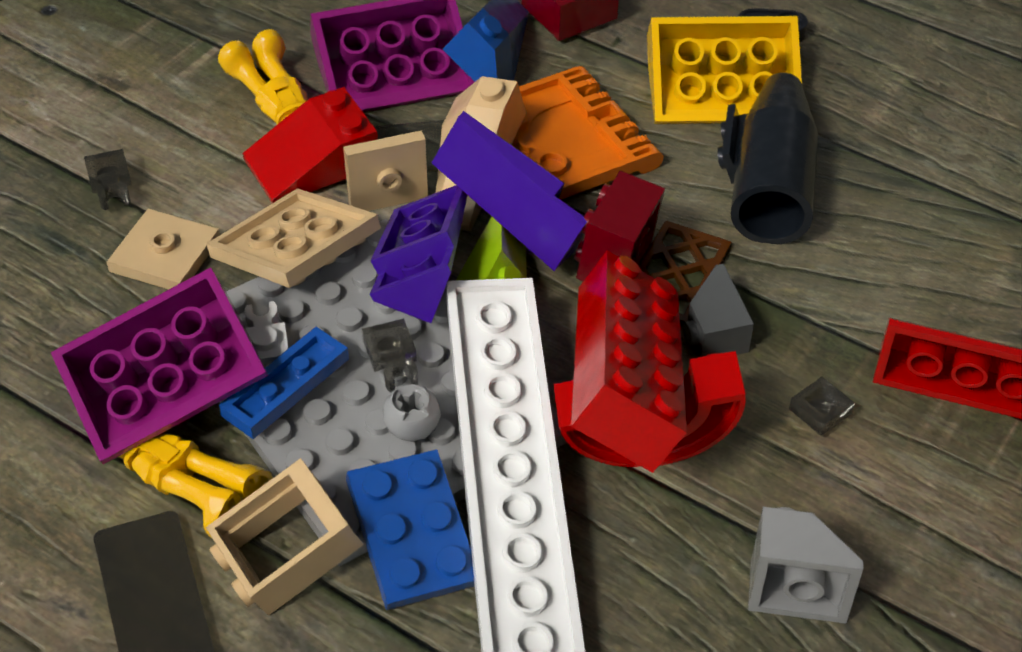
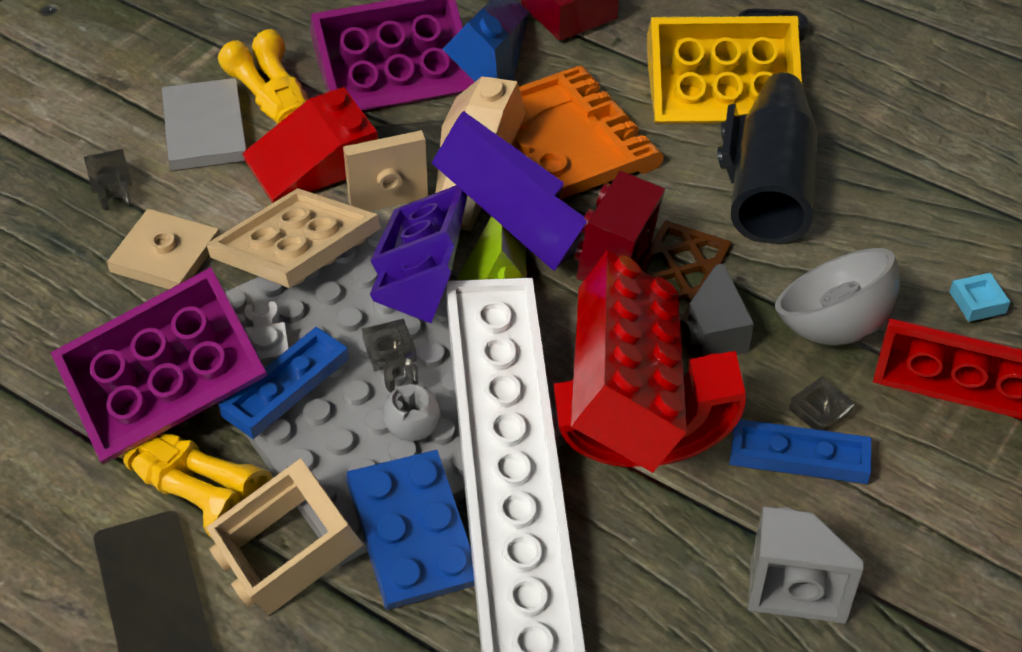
none -> light grey tile [162,78,246,171]
none -> blue plate [729,419,871,484]
none -> light grey piece [775,248,900,346]
none -> medium azure plate [949,273,1010,322]

